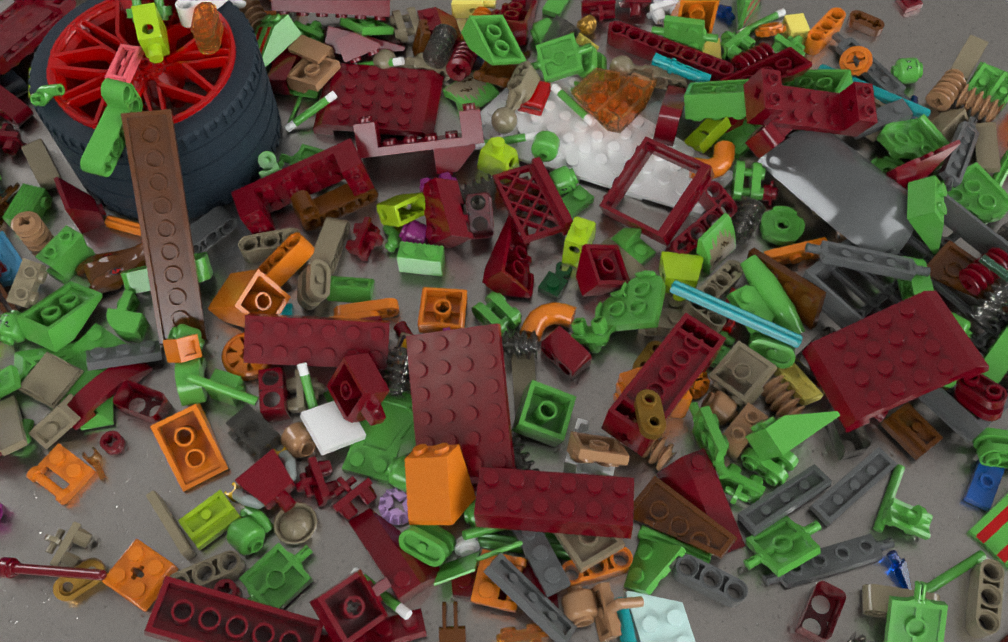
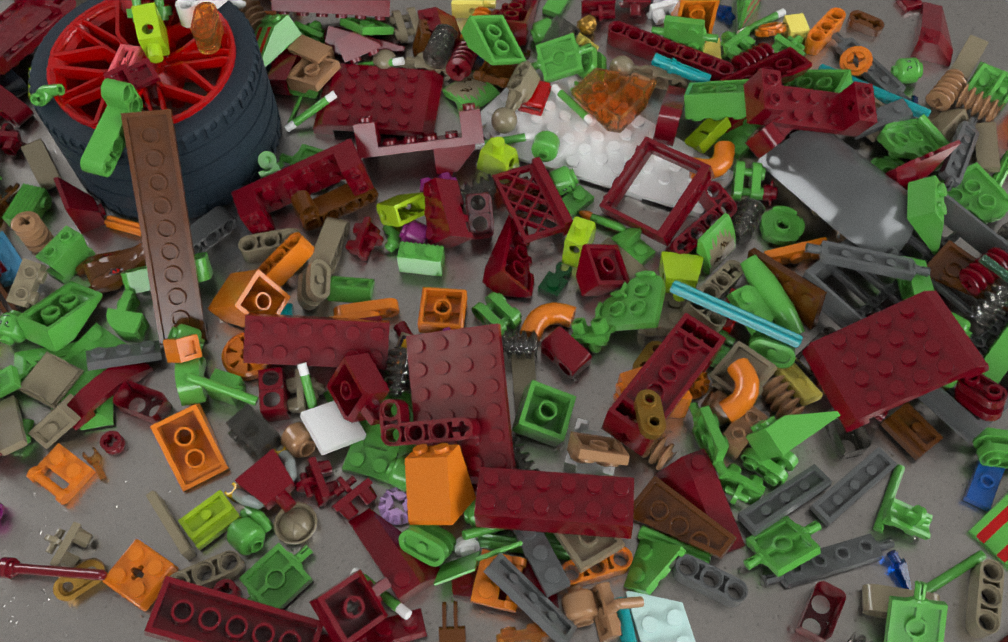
none -> dark red slope [103,58,161,90]
none -> dark red beam [379,399,481,446]
none -> bright green piece [579,210,626,232]
none -> orange cylinder [718,358,759,423]
none -> dark red wedge [910,2,953,67]

